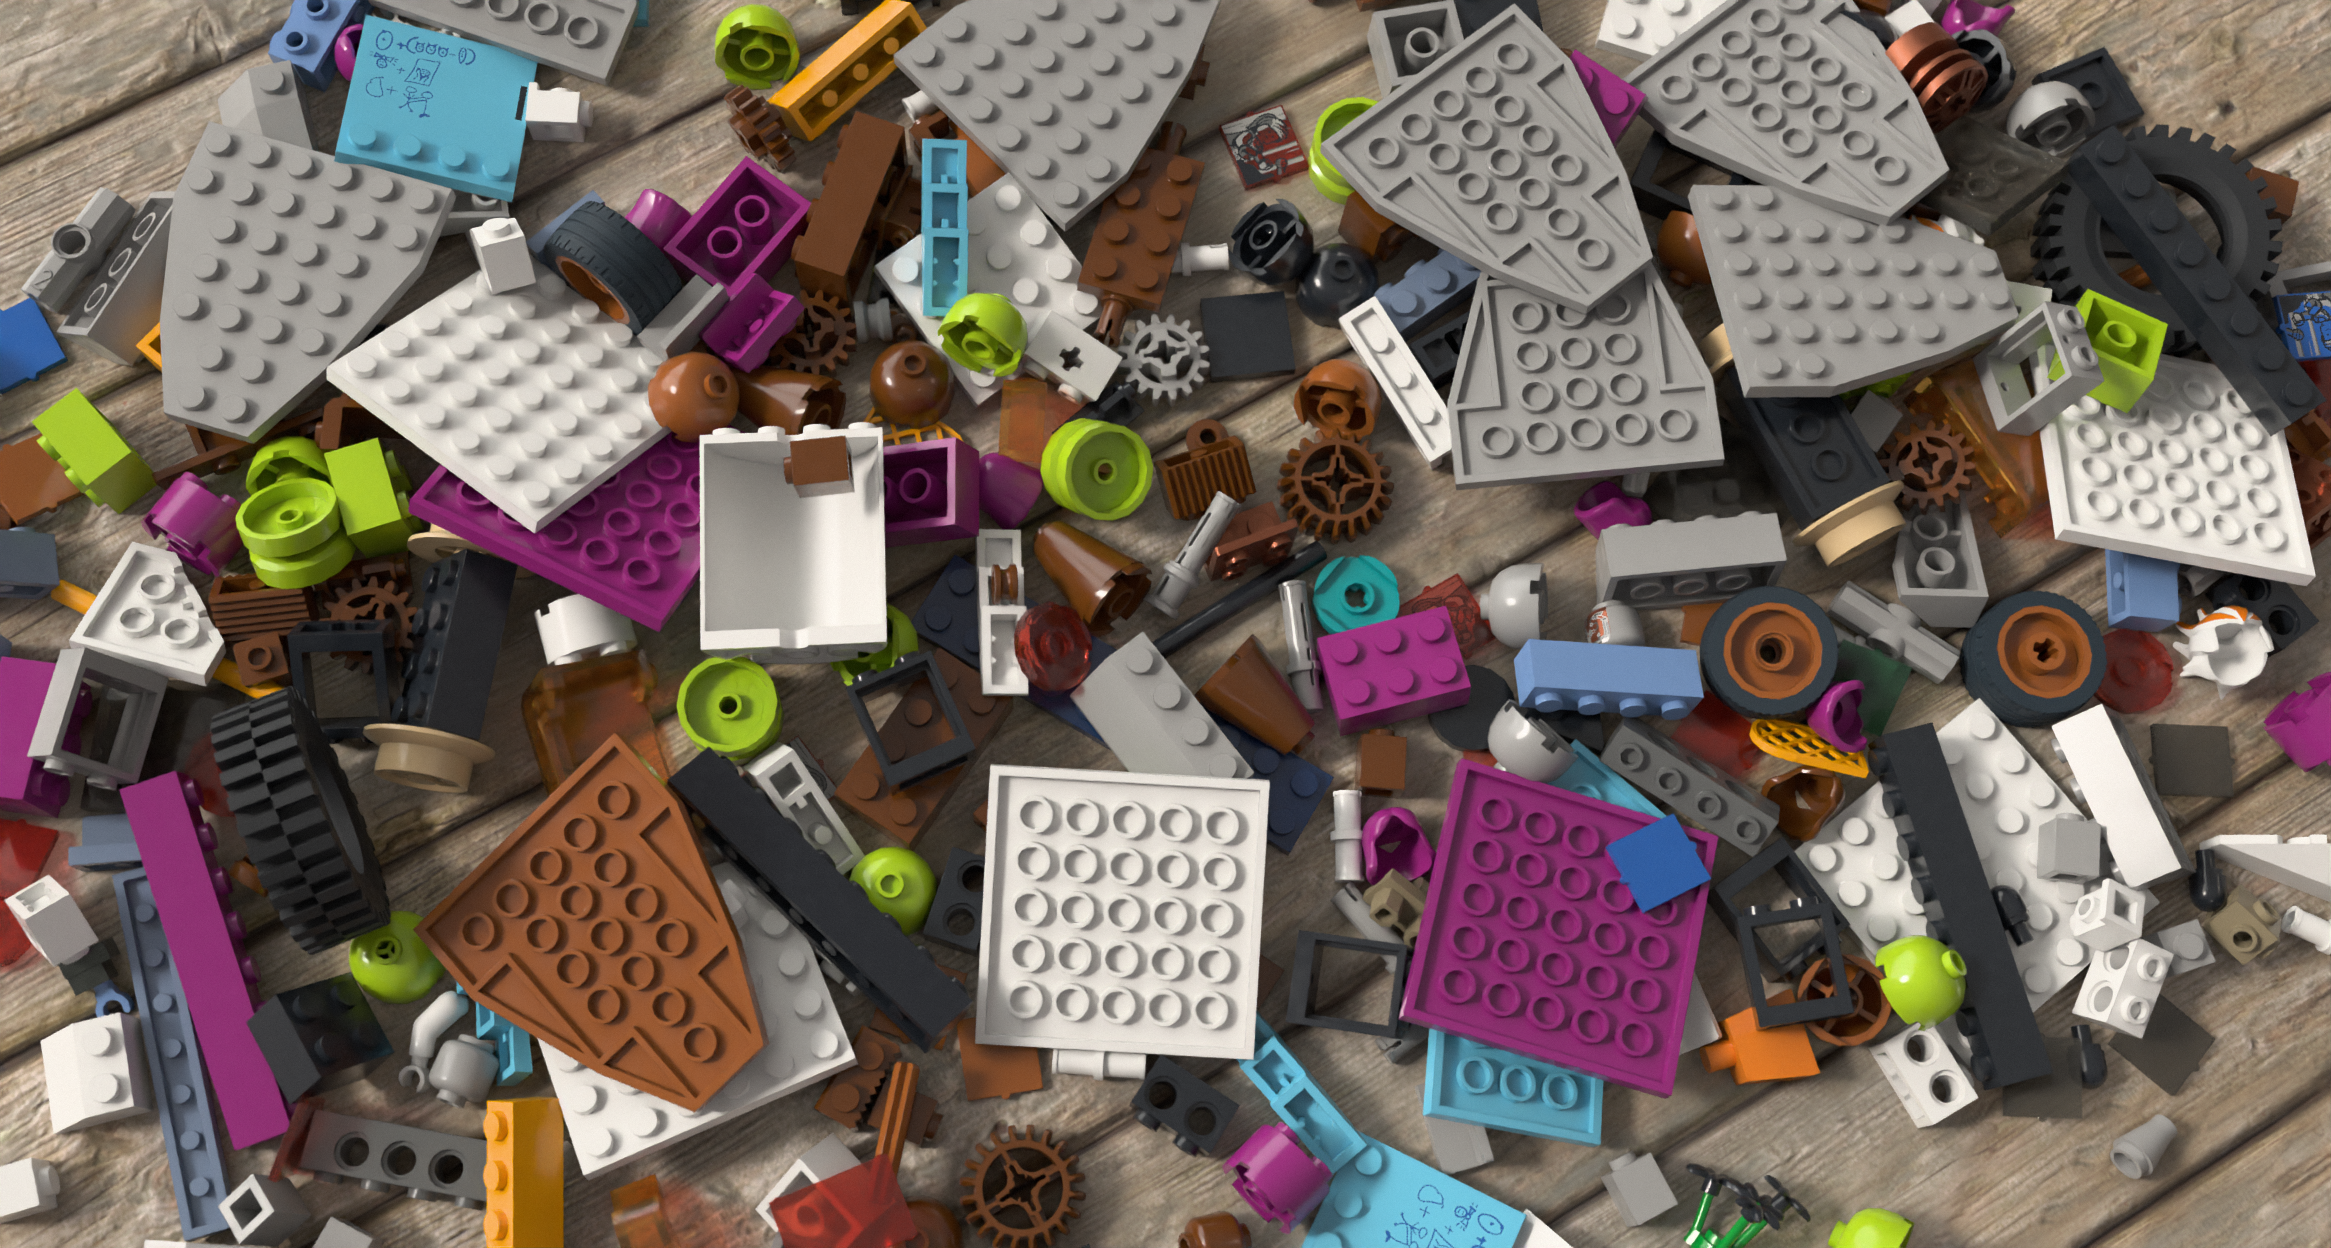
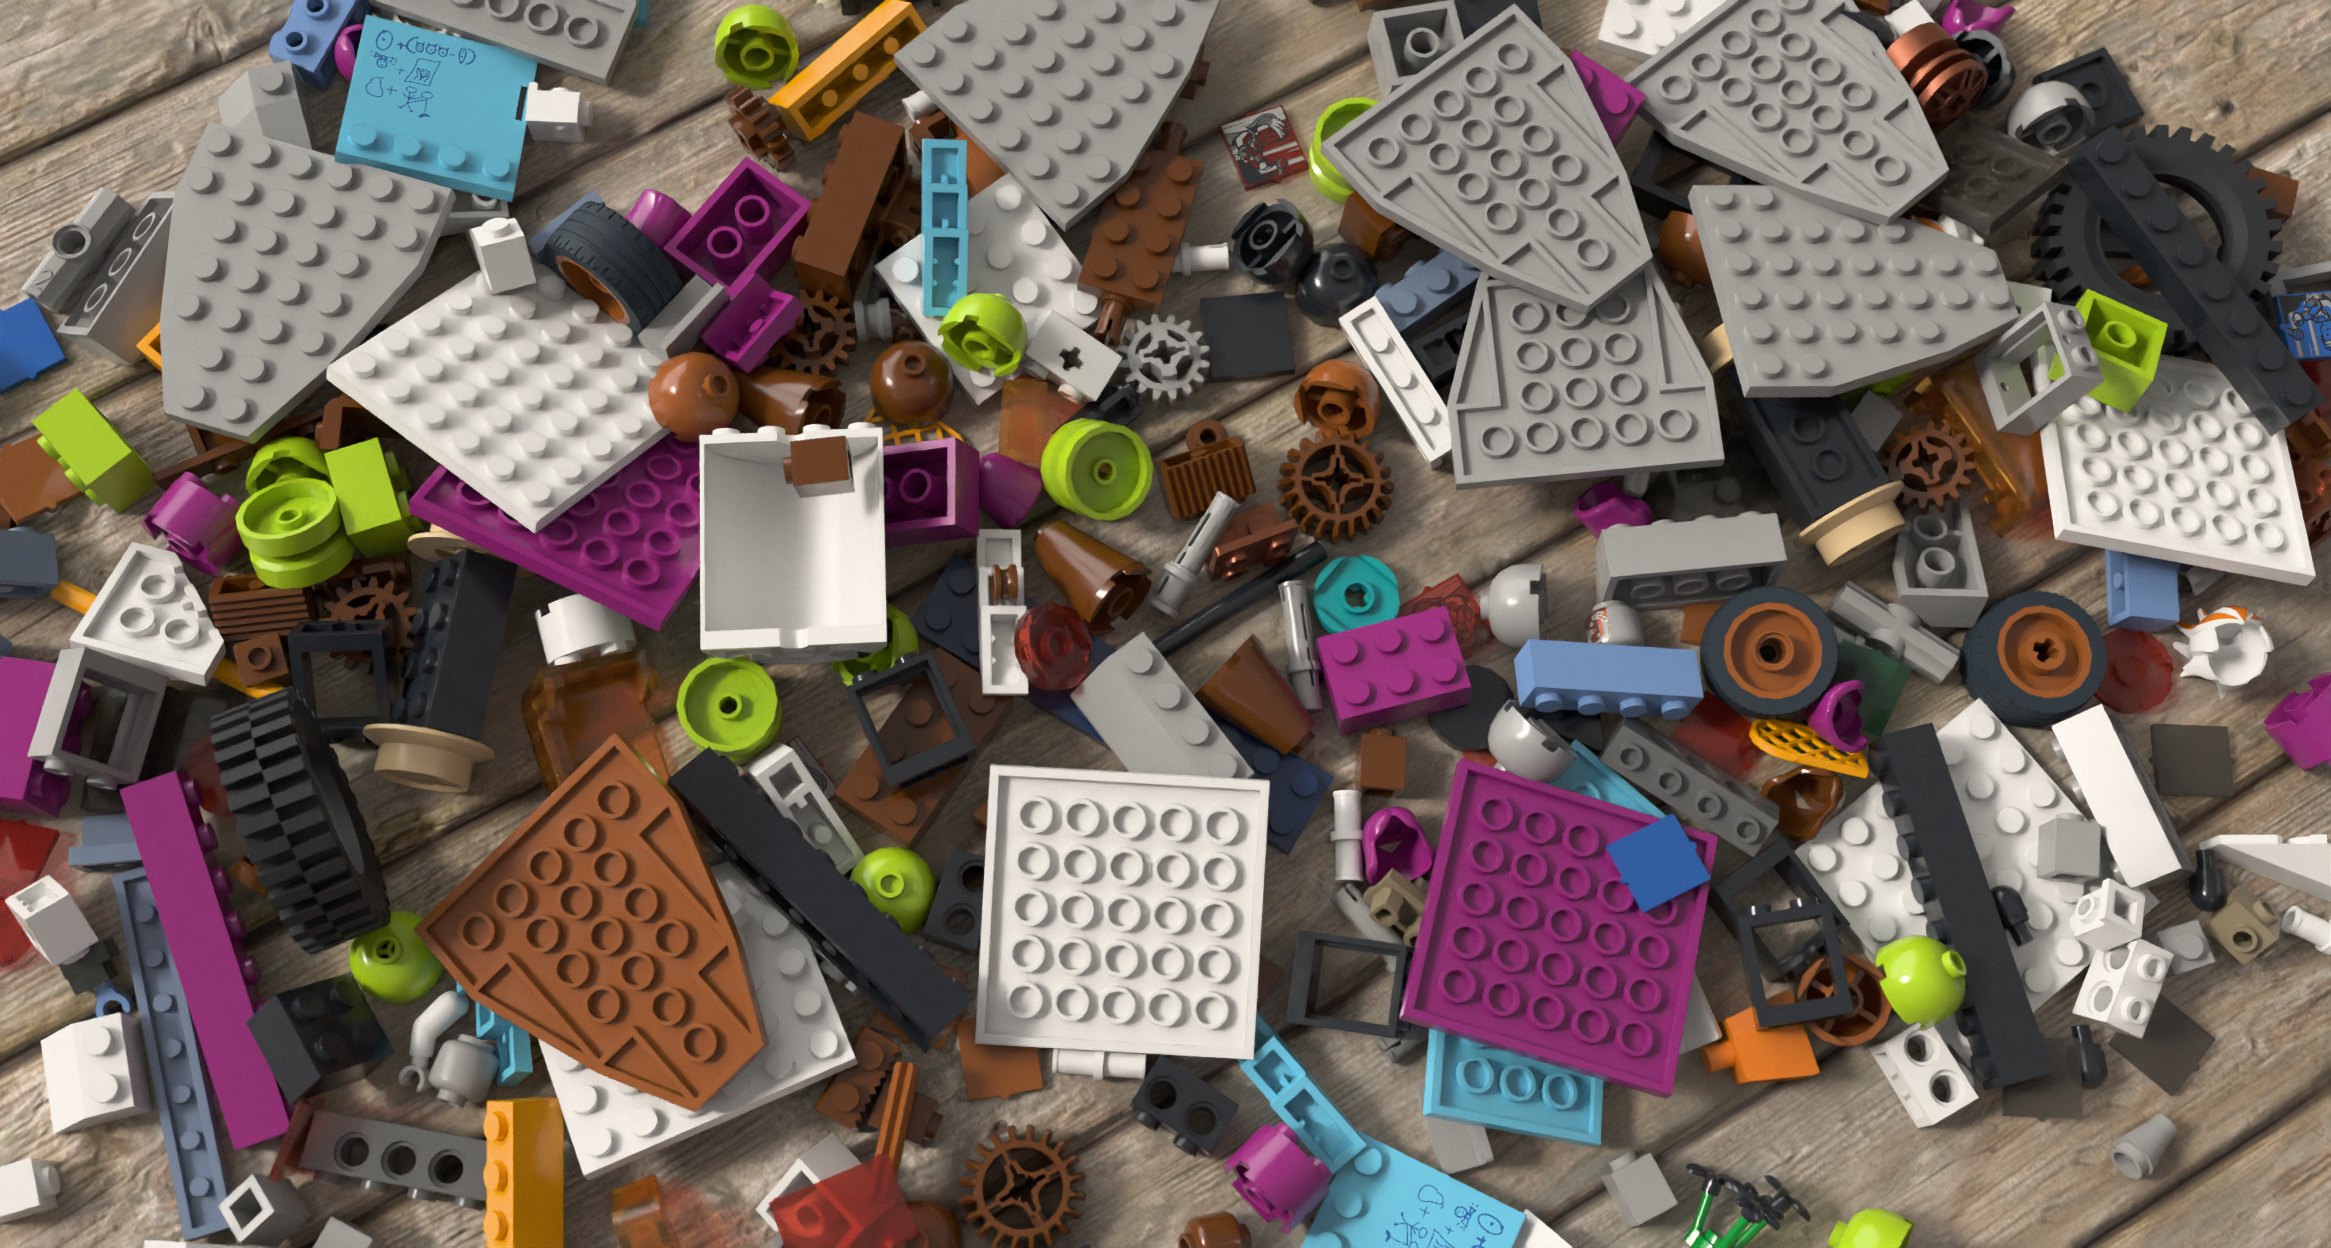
black brick [2205,573,2319,658] -> none

